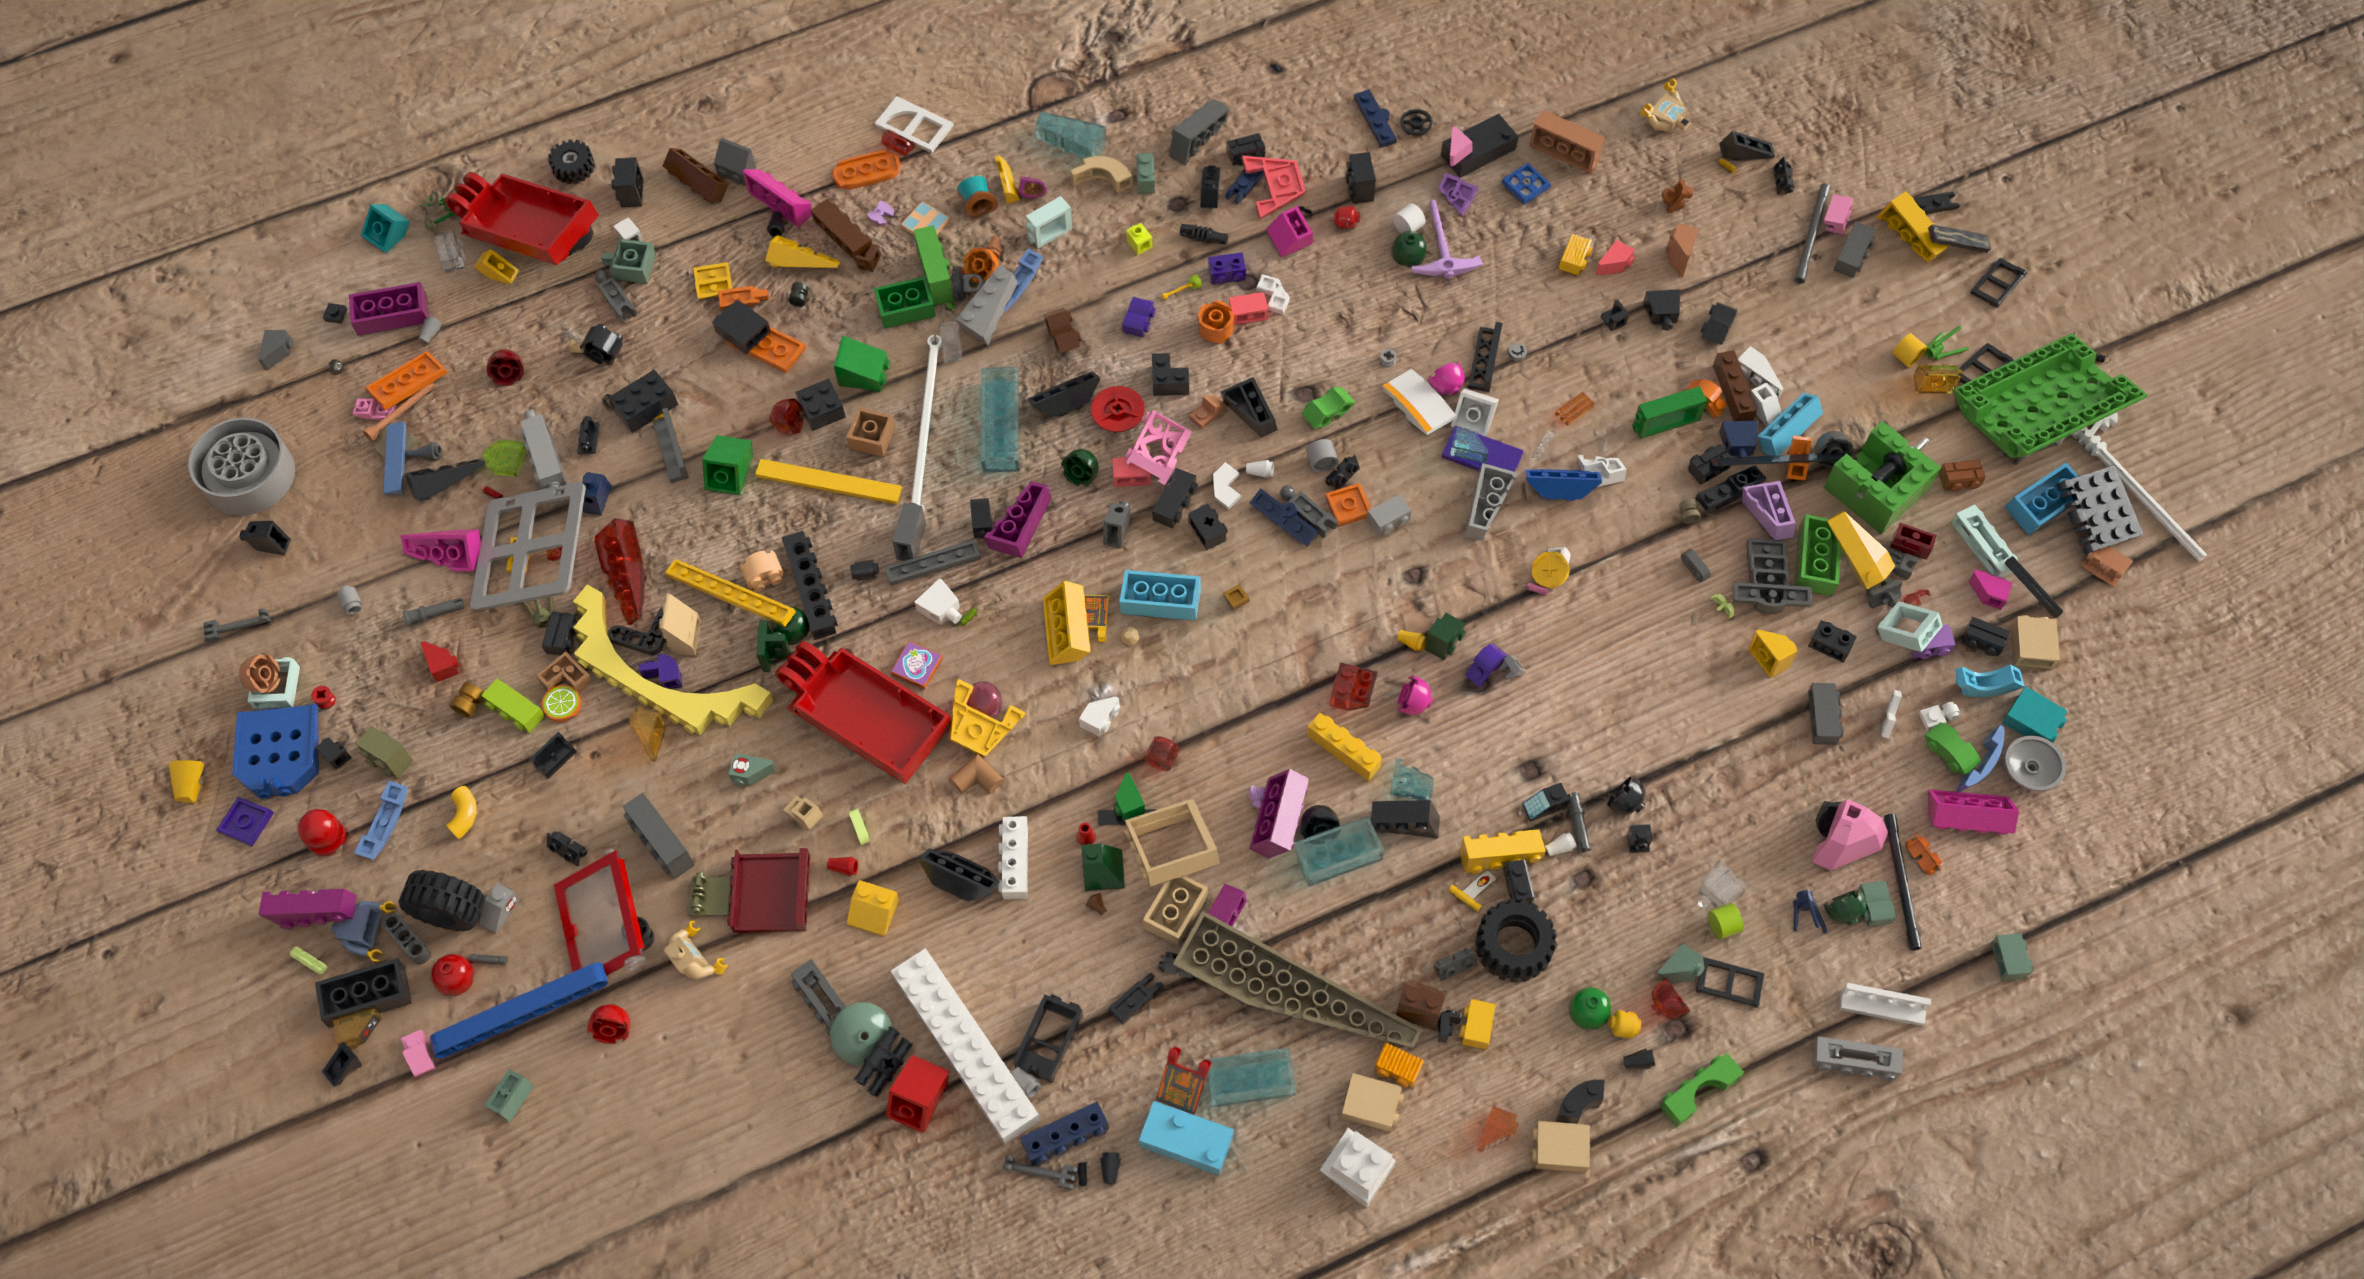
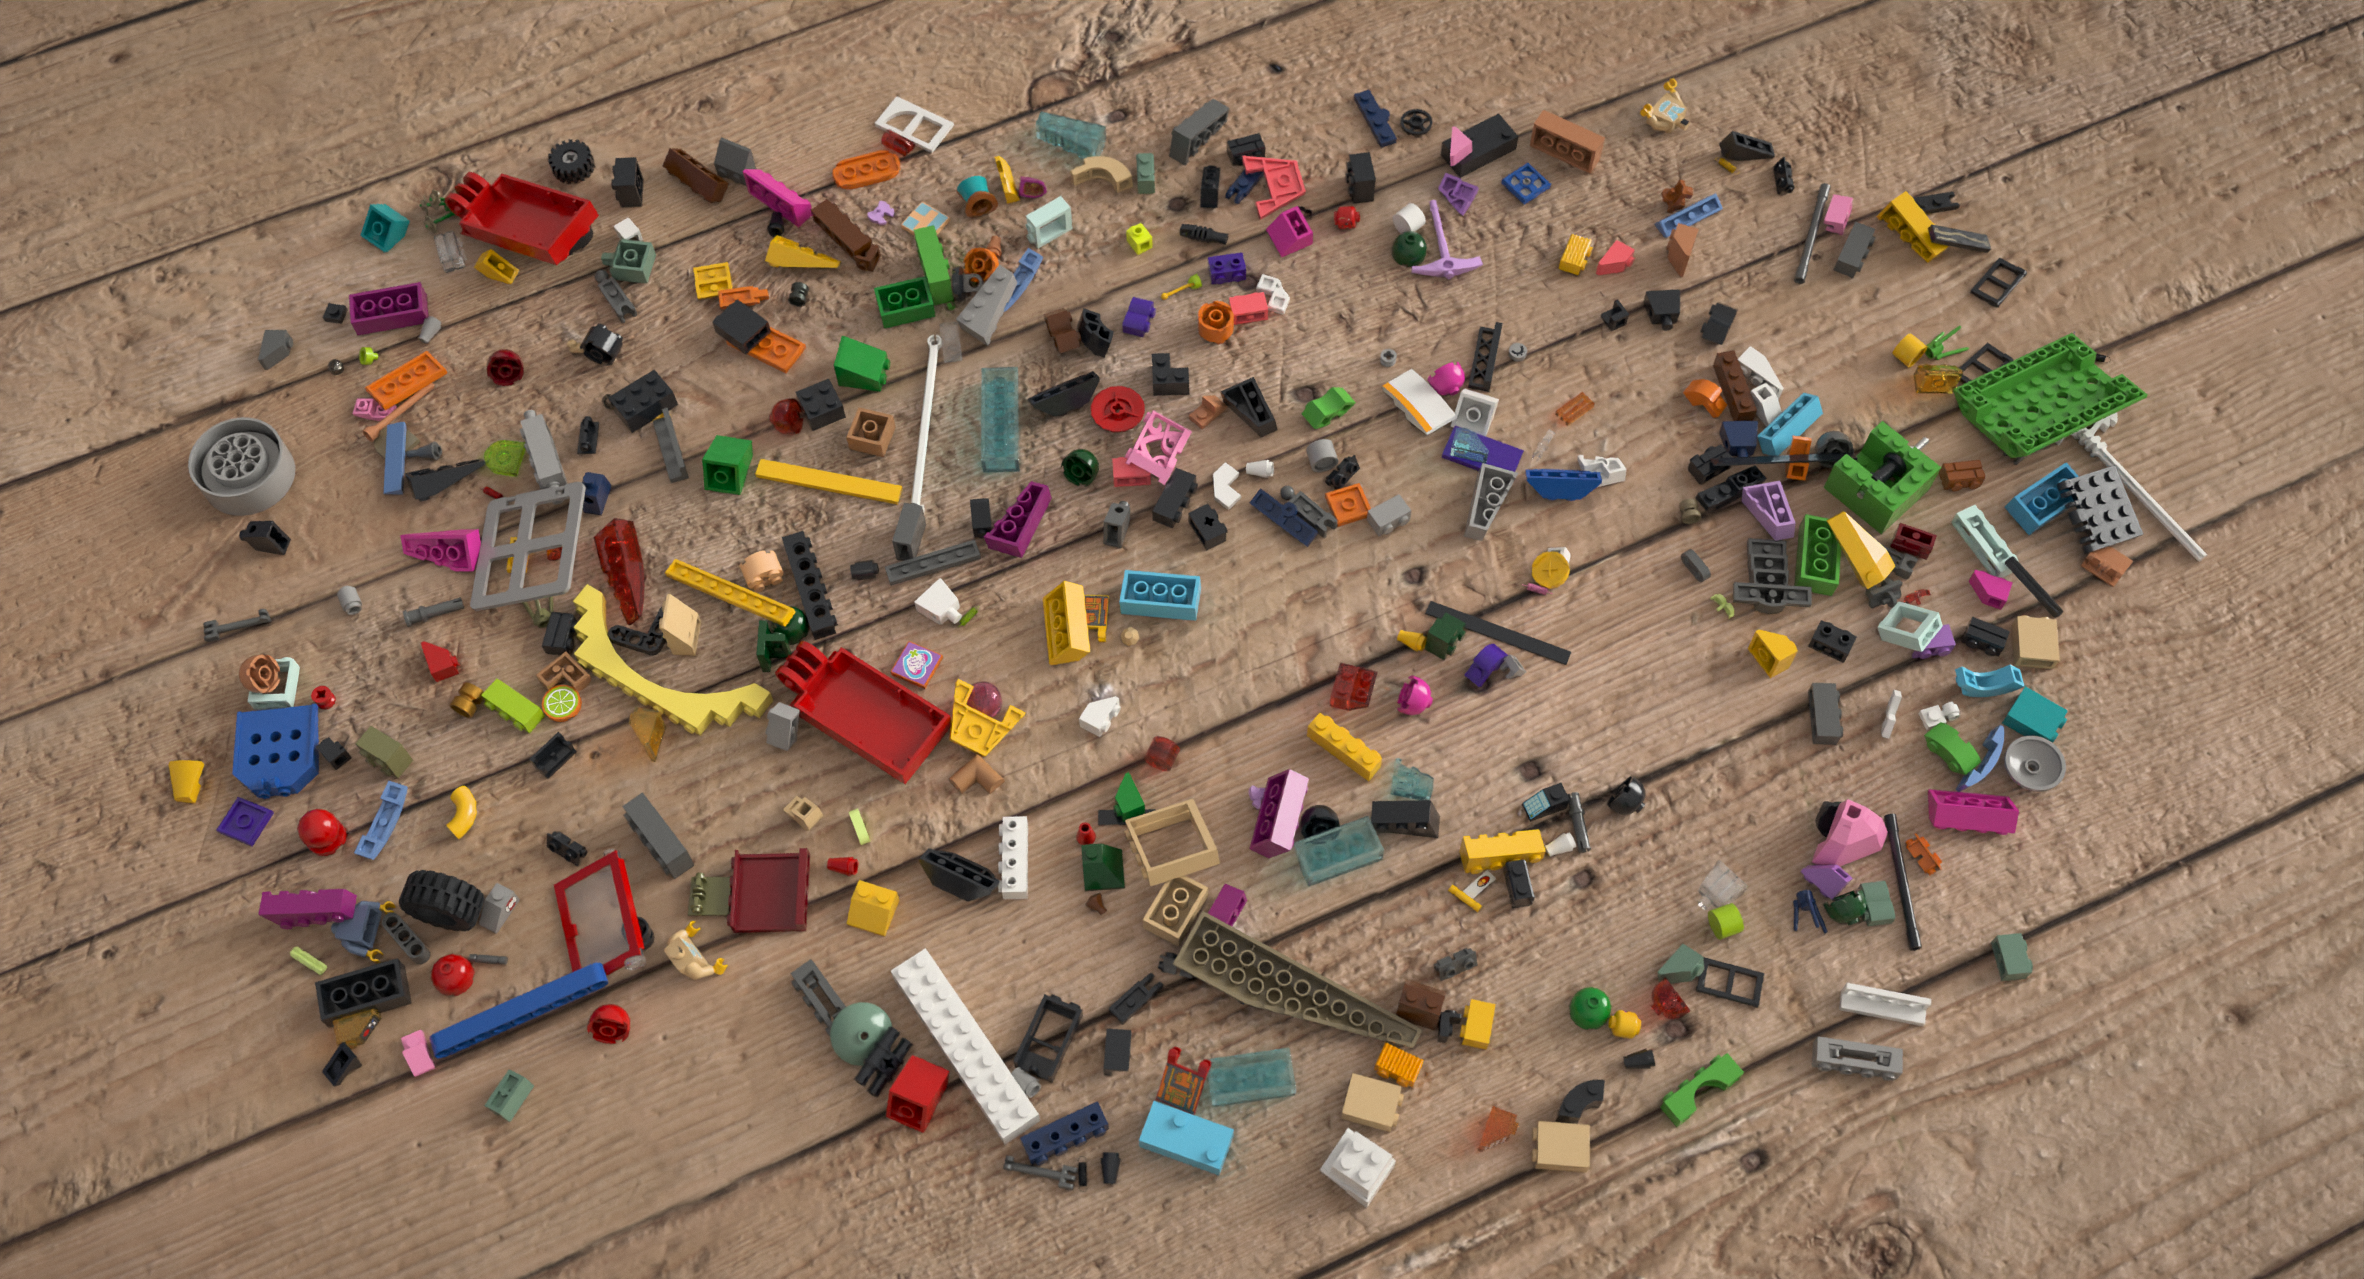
dark purple brick [639,654,683,689] -> none
sand green slope [728,753,776,786] -> none
pearl gold plate [1223,584,1249,611] -> none
black tyre [1475,899,1557,982] -> none
black brick [1626,824,1653,853] -> none
green window [1632,386,1707,439] -> none
none -> lime tile [359,347,378,365]
none -> light grey brick [765,702,800,751]
none -> black brick [1077,308,1114,358]
none -> black panel [1103,1029,1132,1076]
none -> black piece [1425,601,1571,665]
none -> medium blue slope [1654,193,1723,238]
none -> medium lavender slope [1801,865,1853,899]

